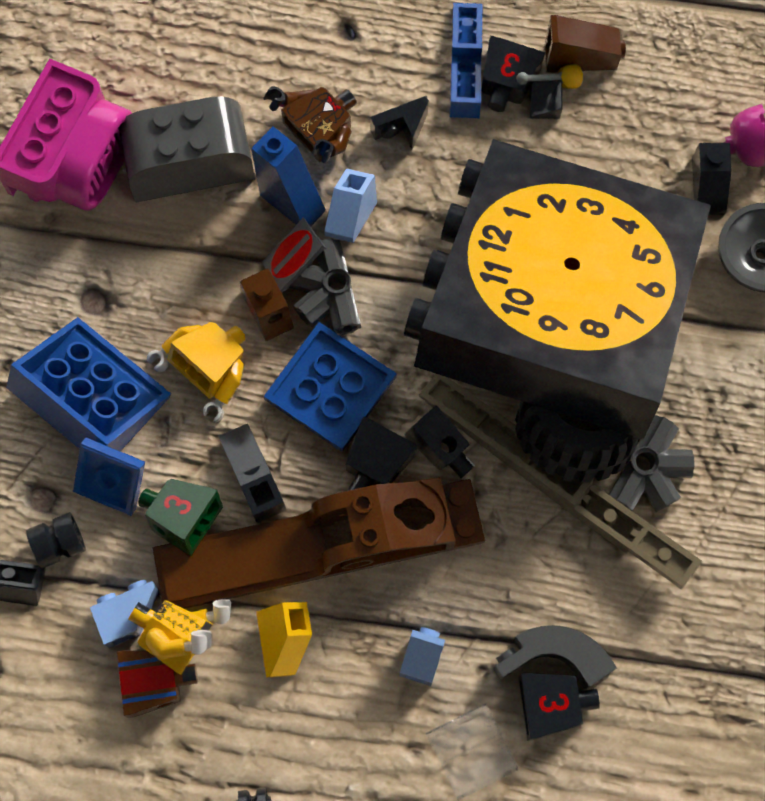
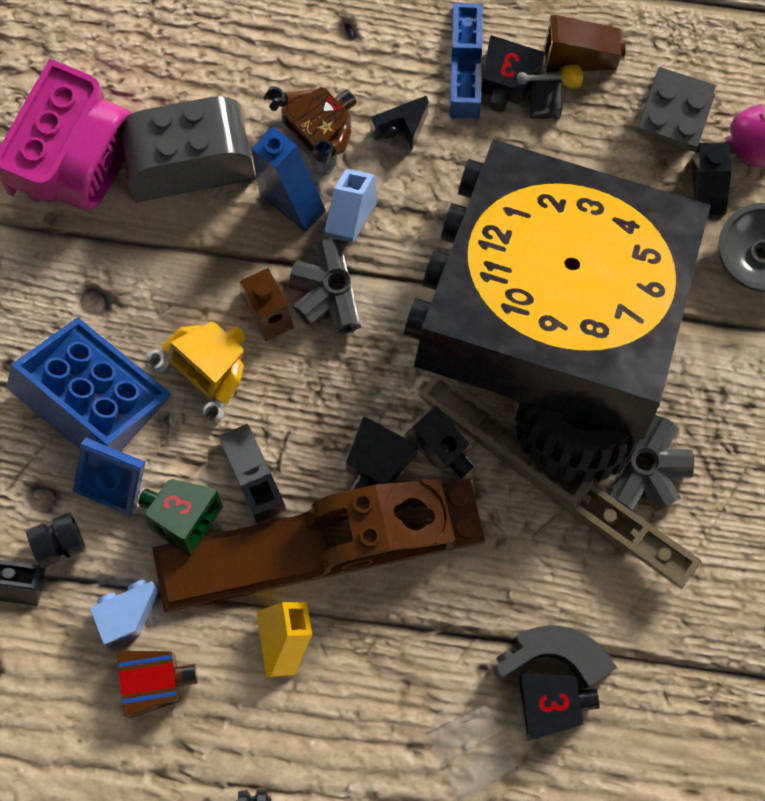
yellow torso [128,599,231,675] -> none
piece [262,218,327,293] -> none
blue plate [264,322,397,452] -> none
light blue slope [399,627,445,686] -> none
none -> dark grey bracket [636,67,716,152]

